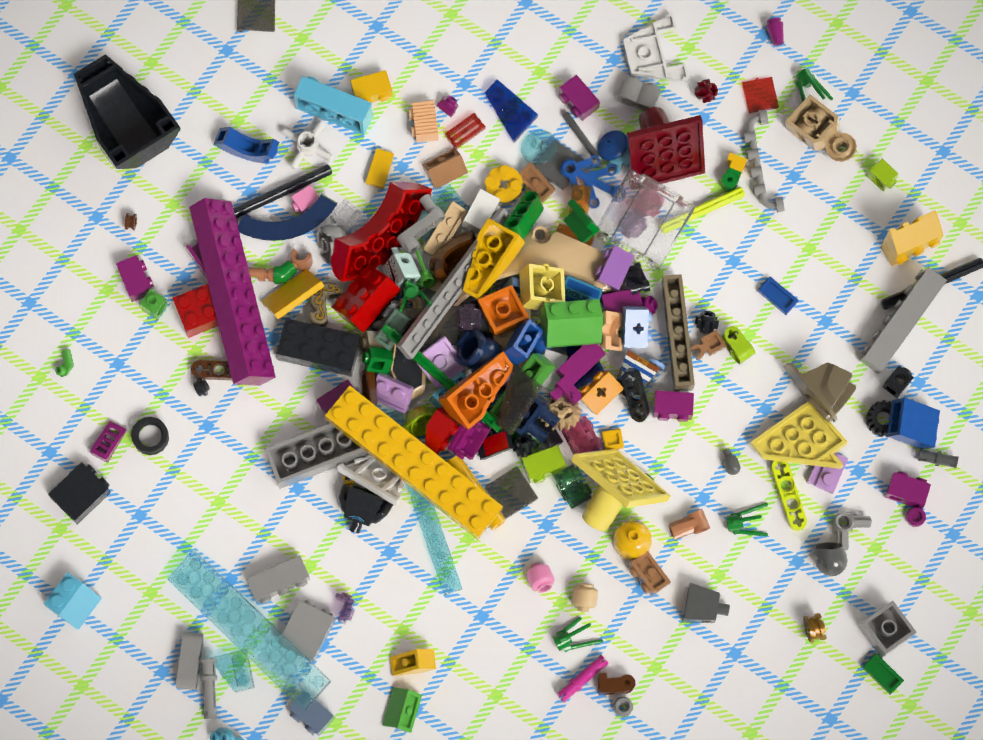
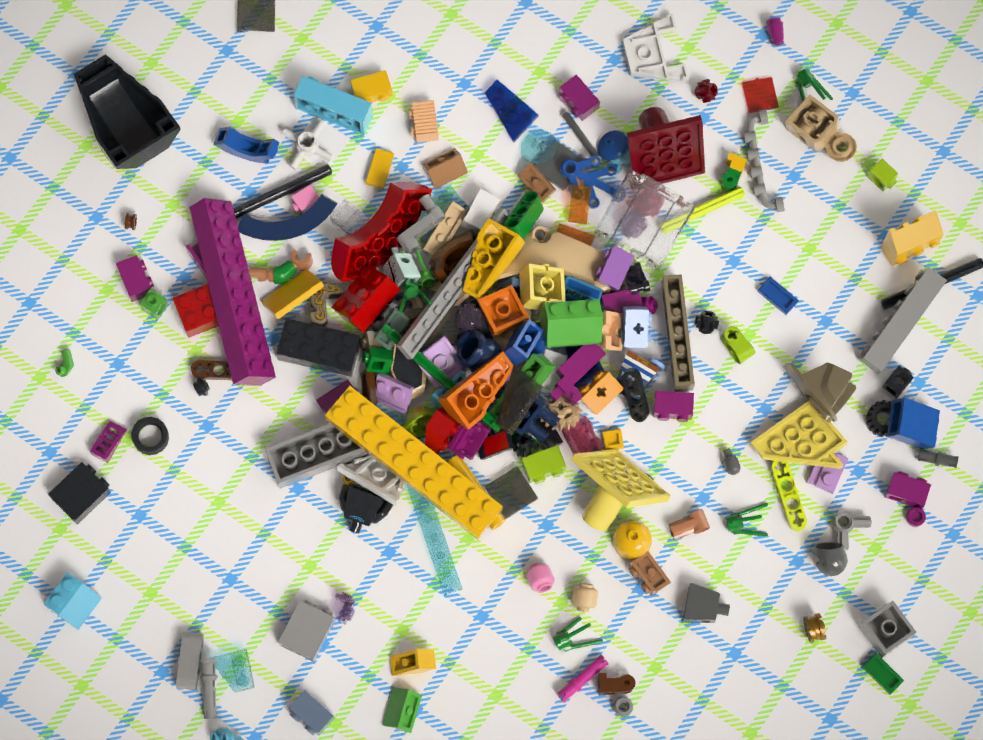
clear light blue plate [167,550,332,711] -> none
light grey brick [246,555,311,604] -> none
light grey cylinder [317,225,348,264] -> none
magenta plate [437,95,459,117] -> none
clear red tile [445,112,486,150] -> none
yellow plate [485,165,523,204] -> none
clear green cylinder [553,464,592,509] -> none
green panel [564,198,600,243] -> none
light grey brick [617,76,661,111] -> none
medium nougat plate [691,329,727,360] -> none

